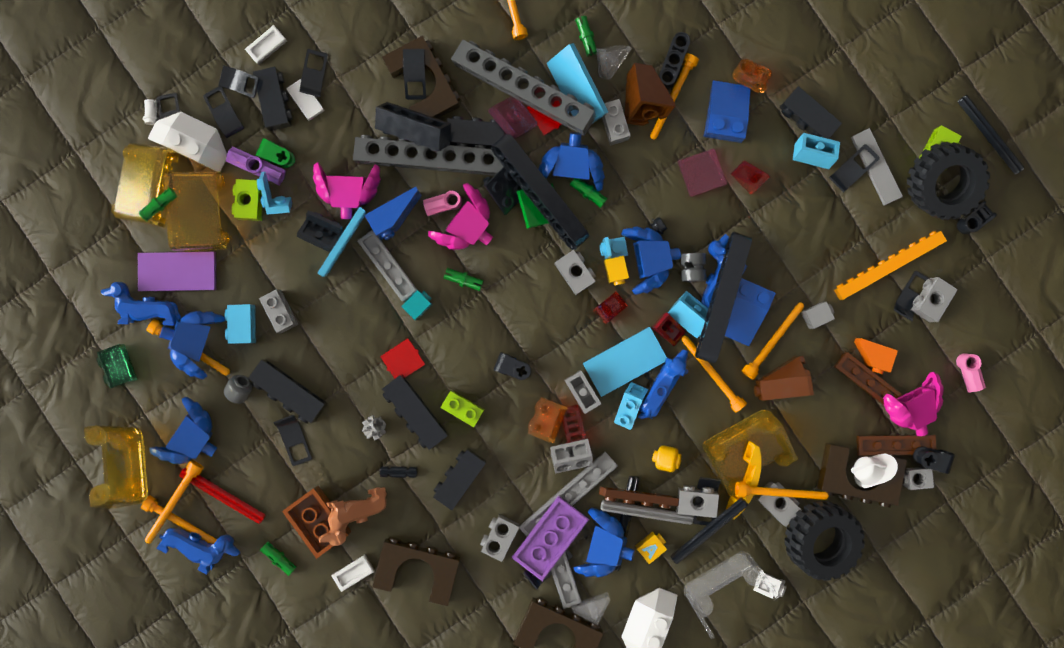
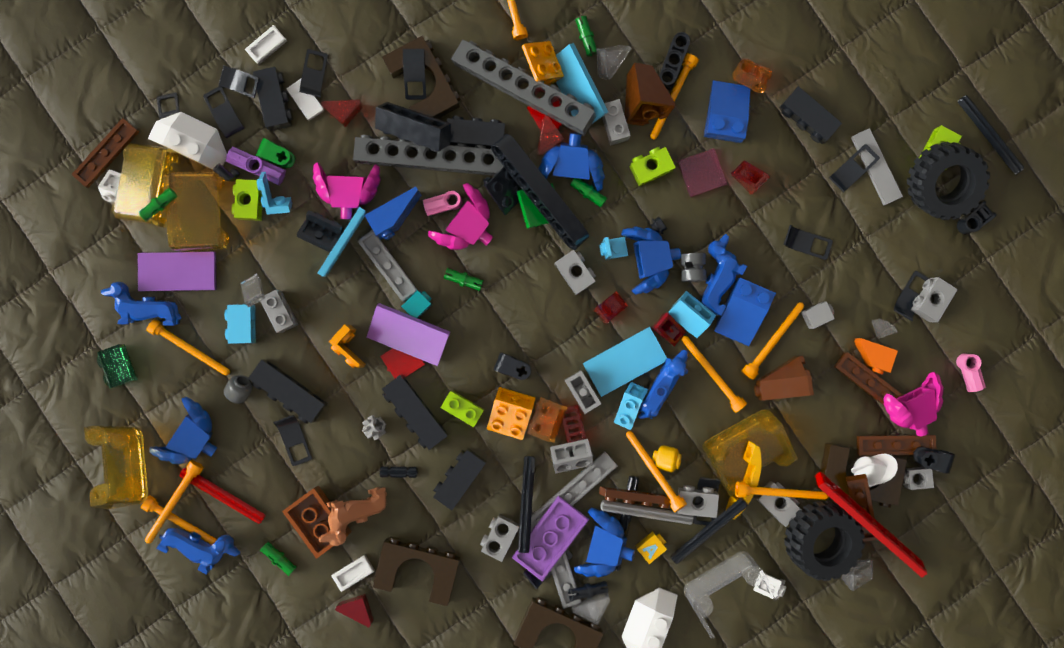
white pin [143,99,159,125] -> none
blue torso [159,311,225,380] -> none
clear pink tile [488,97,538,139] -> none
yellow brick [604,256,629,286] -> none
black beam [695,232,752,364] -> none
medium azure brick [793,133,840,169] -> none
light orange piece [834,230,947,300] -> none
none -> reddish brown plate [71,118,139,188]
none -> white bracket [98,169,128,203]
none -> black arm [213,163,240,182]
none -> clear tile [241,274,265,307]
none -> clear red slope [321,100,363,127]
none -> light orange bracket [329,324,366,368]
none -> dark red slope [335,594,374,628]
none -> medium lavender tile [366,303,450,366]
none -> light orange bracket [487,387,535,440]
none -> black axle [518,456,535,553]
none -> light orange bracket [522,41,564,86]
none -> clear red slope [537,116,564,155]
none -> black pin [568,581,608,601]
none -> light orange piece [626,431,687,513]
none -> lime brick [629,147,676,187]
none -> black piece [784,225,833,260]
none -> red tile [815,472,927,578]
none -> clear slope [842,560,873,591]
none -> reddish brown plate [846,474,878,542]
none -> clear tile [871,319,897,338]

